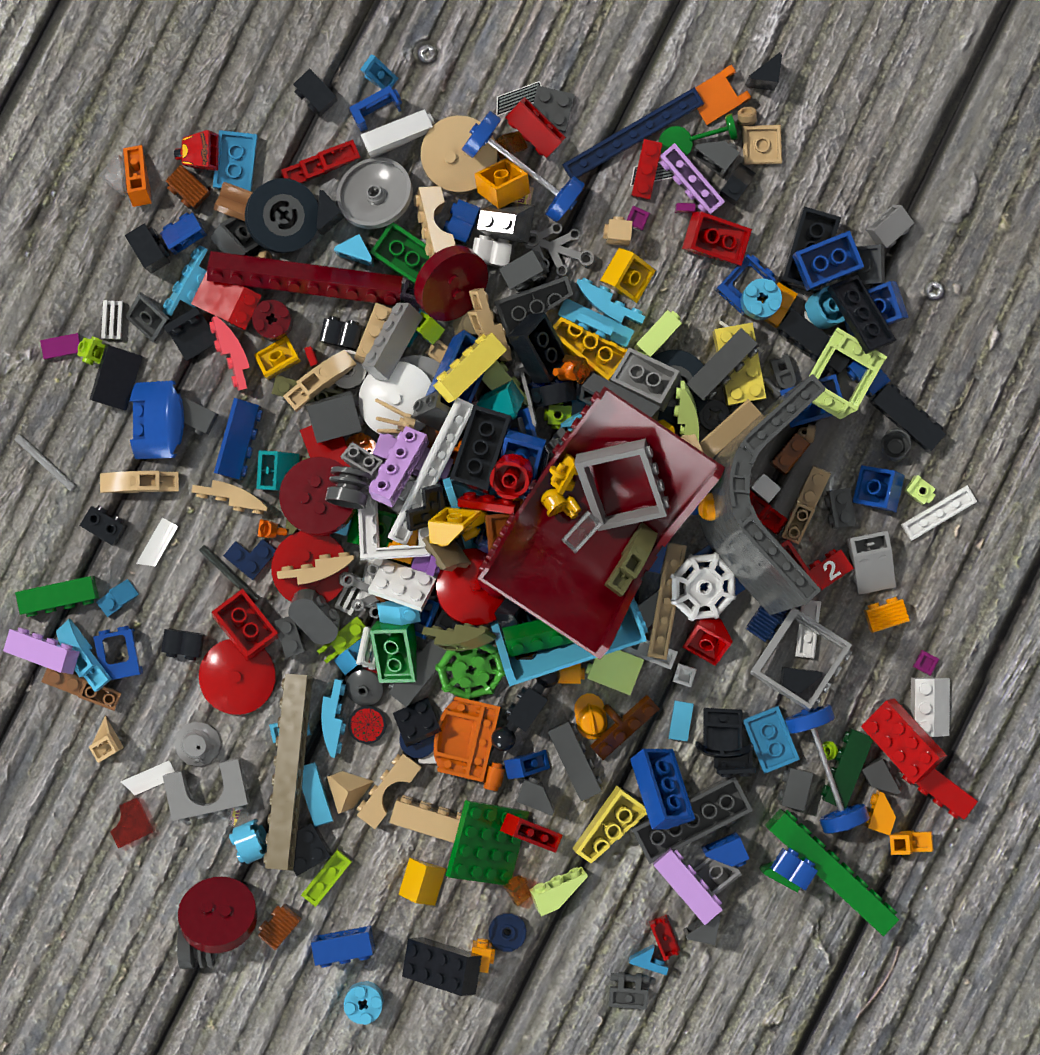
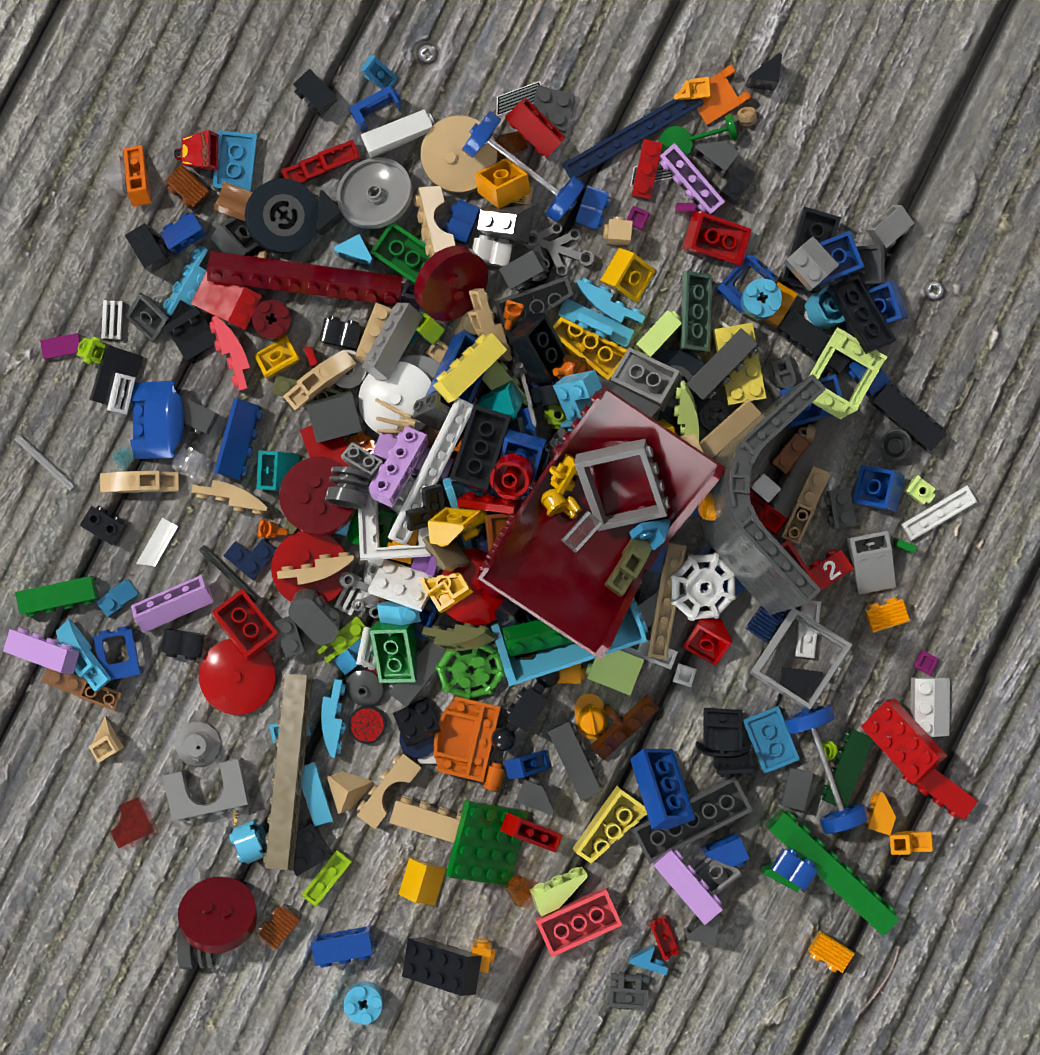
white sticker [121,761,175,796] -> none
dark blue plate [489,913,527,952] -> none
medium azure tile [668,700,694,742] -> none
tan tile [742,125,782,165] -> none
dark grey slope [861,757,901,795] -> none
none -> white tile [107,373,136,415]
none -> clear light blue plate [111,446,134,469]
none -> lavender brick [131,575,214,633]
none -> clear brick [171,443,216,484]
none -> yellow slope [419,573,474,613]
none -> orange piece [503,300,524,330]
none -> coral brick [536,886,622,957]
none -> medium azure brick [553,370,602,420]
none -> blue brick [575,185,611,231]
none -> dark azure slope [629,519,671,550]
none -> light orange slope [674,77,712,100]
none -> sand green slope [680,270,712,353]
none -> light grey slope [784,236,839,291]
none -> light orange brick [808,930,855,973]
none -> green tile [894,539,917,553]

